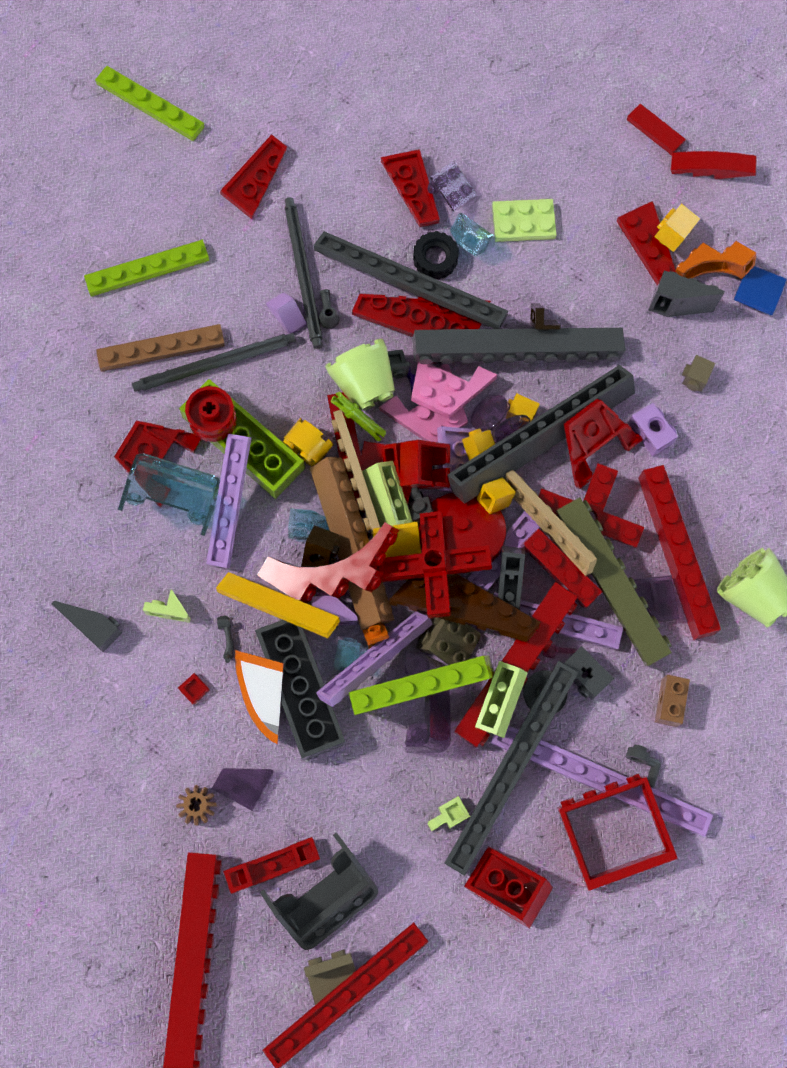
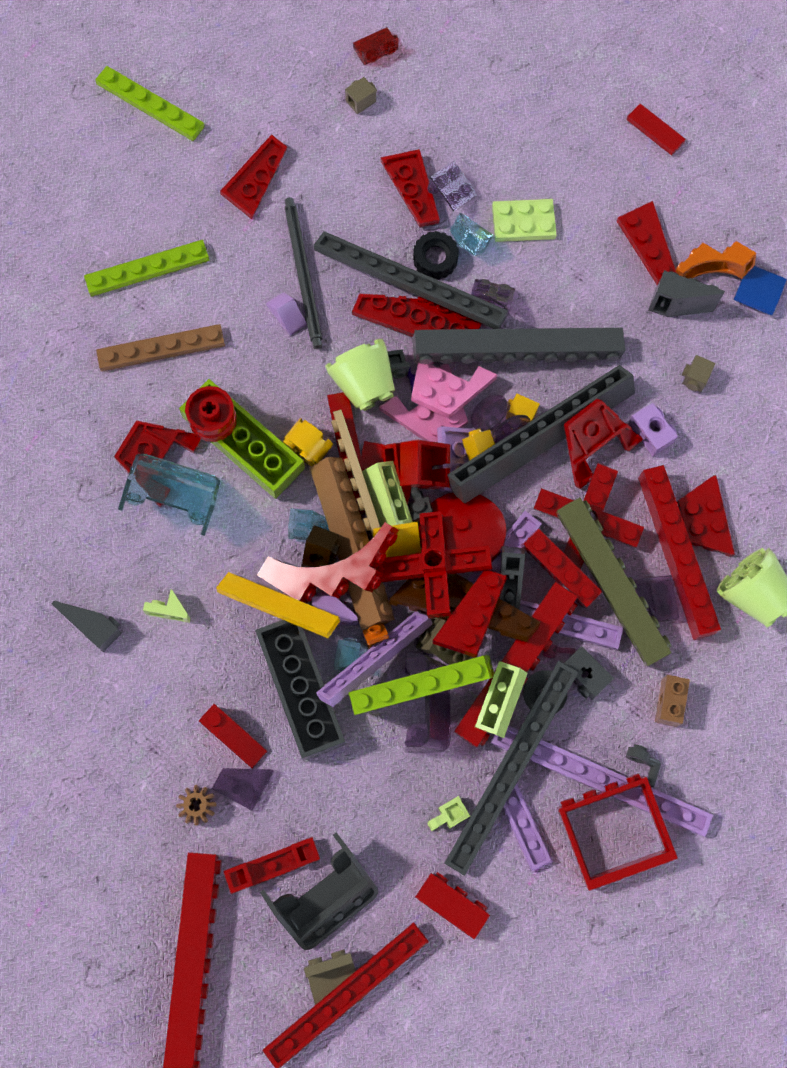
dark grey piece [132,333,296,392] -> none
red tile [178,673,210,705] -> none
lavender plate [206,434,251,568] -> none
dark grey piece [217,615,234,663] -> none
white sticker [235,650,284,744] -> none
dark grey bar [319,289,340,329] -> none
lime pin [331,392,386,441] -> none
red slope [464,846,553,929] -> none
yellow brick [477,477,516,514] -> none
tan plate [505,470,597,576] -> none
dark brown panel [530,303,561,329] -> none
yellow brick [654,203,700,252] -> none
red slope [671,151,757,179] -> none
none -> red slope [199,704,268,769]
none -> dark tan brick [345,77,377,114]
none -> clear red bracket [353,27,399,65]
none -> red brick [415,872,490,940]
none -> red wing [433,570,506,658]
none -> clear purple wing [471,279,515,314]
none -> lavender tile [502,783,553,872]
none -> red wing [677,475,735,557]

